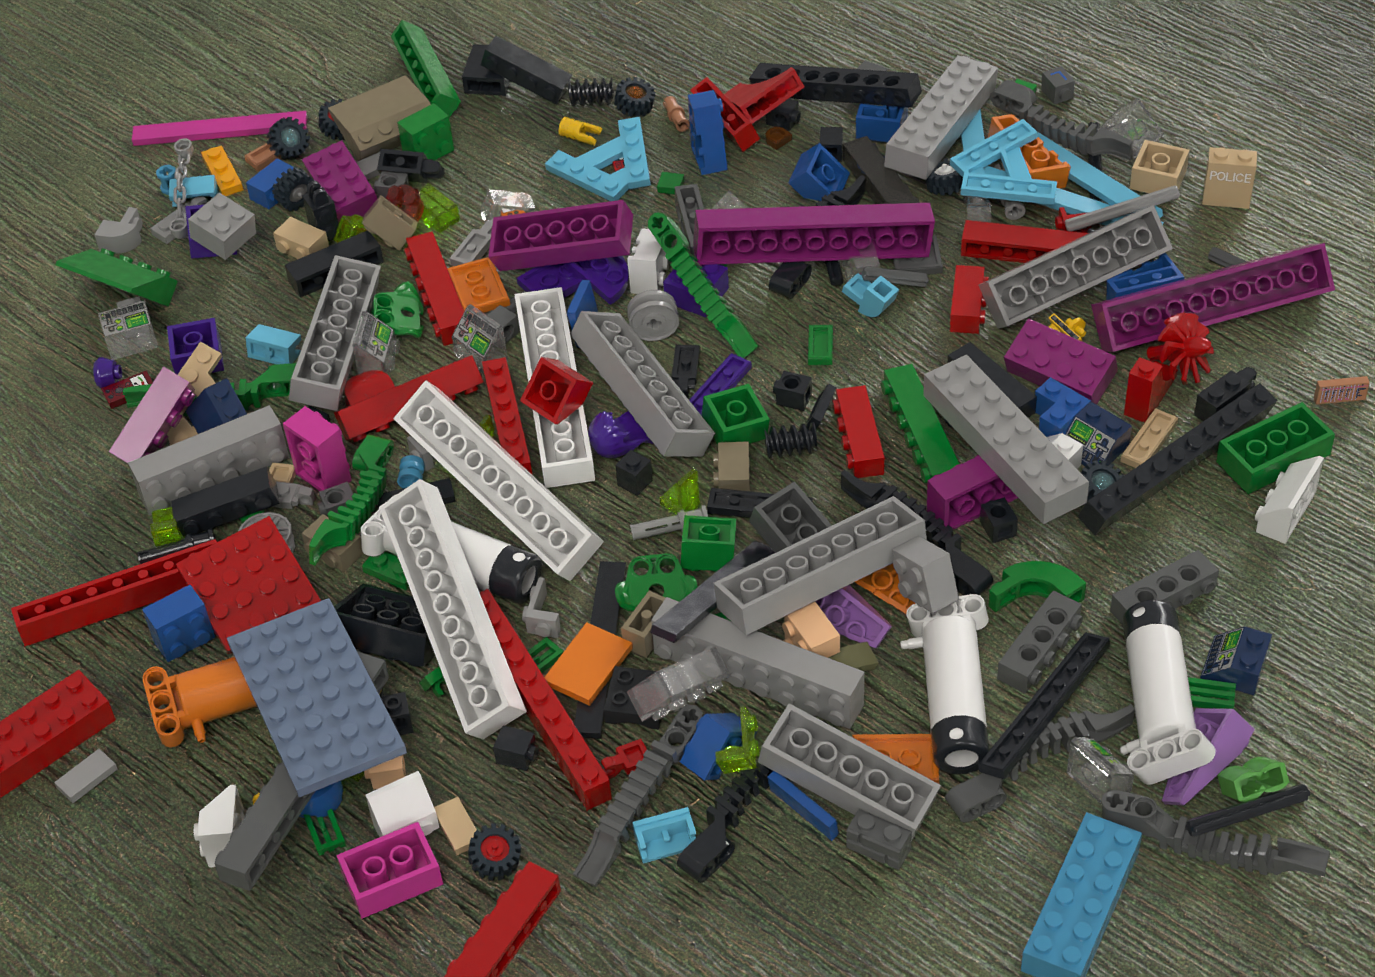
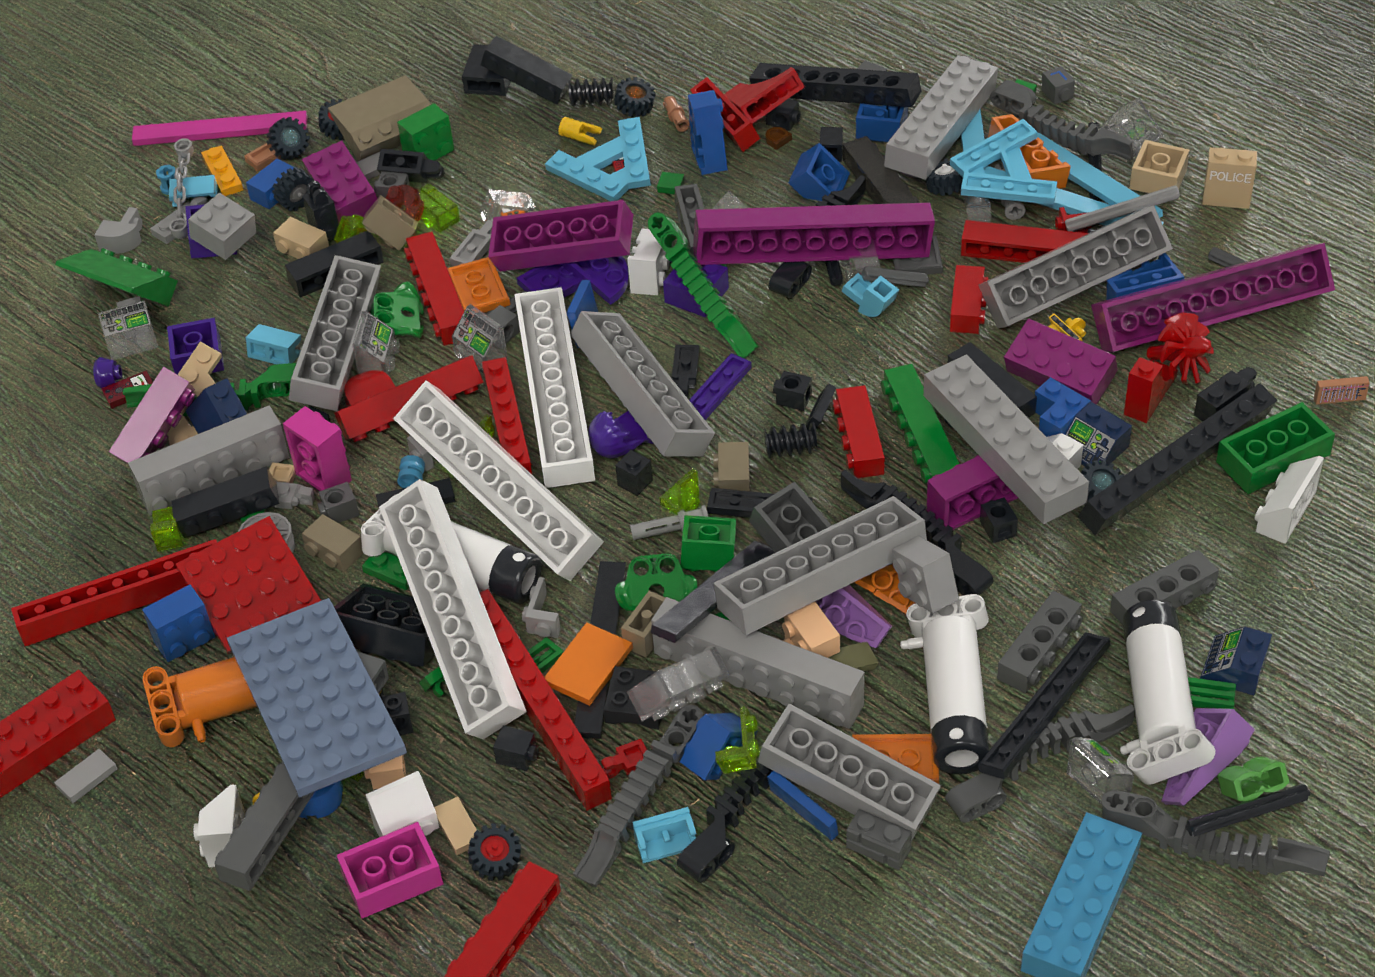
black pin [137,527,217,564] -> none
green tile [303,808,346,856] -> none
green piece [309,434,394,566] -> none
green brick [391,20,461,118] -> none
red slope [520,357,593,425] -> none
light grey wheel [627,290,679,341] -> none
green brick [701,384,770,445] -> none
green tile [808,325,833,365] -> none
green arch [988,561,1086,613] -> none
tan tile [1120,408,1178,468] -> none

